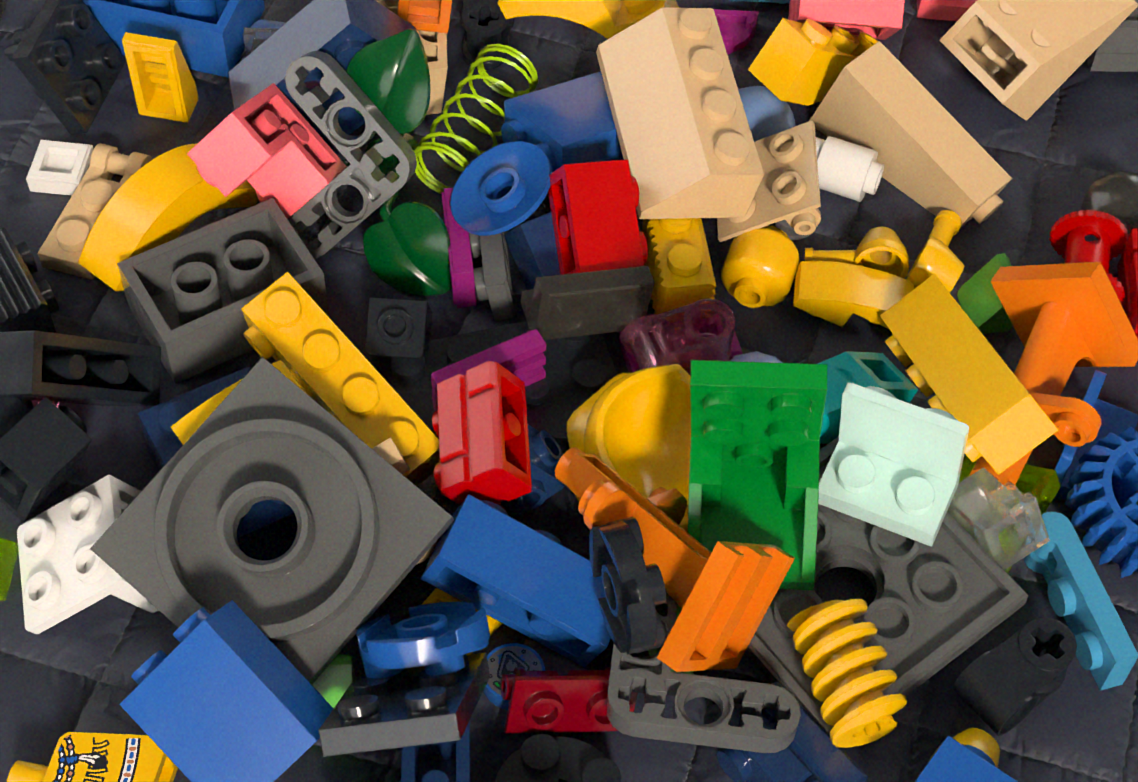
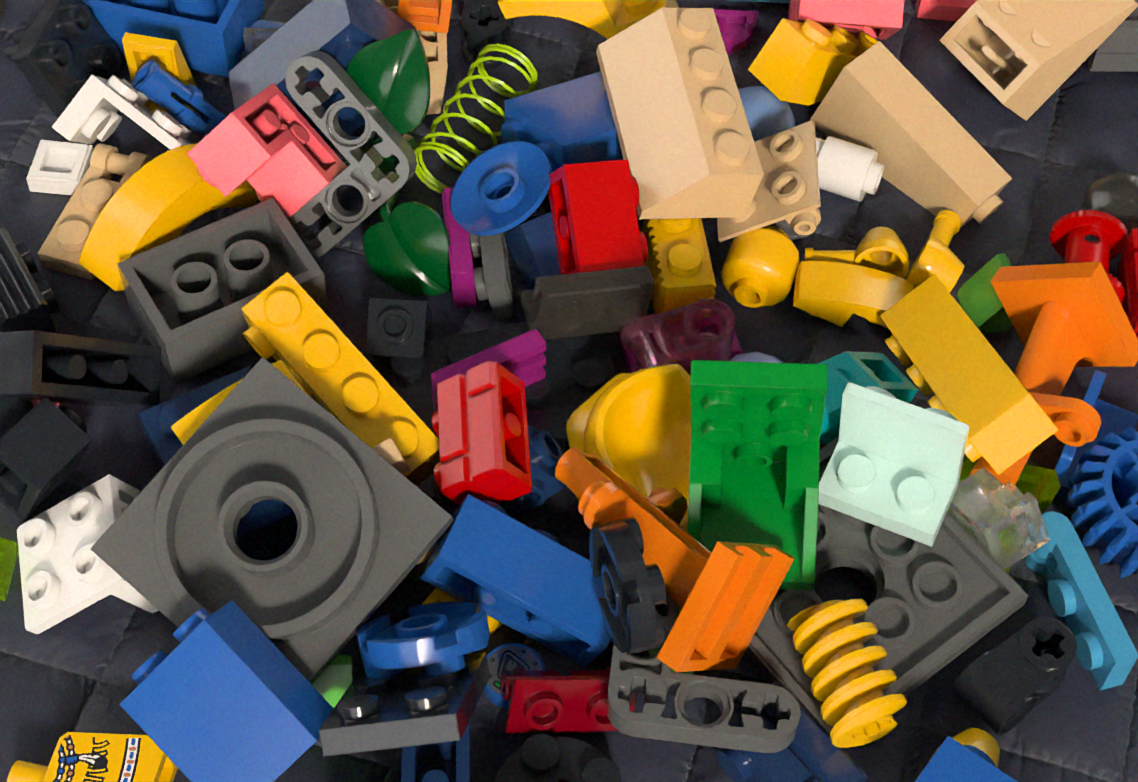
none -> white bracket [52,75,193,150]
none -> blue pin [132,60,227,138]

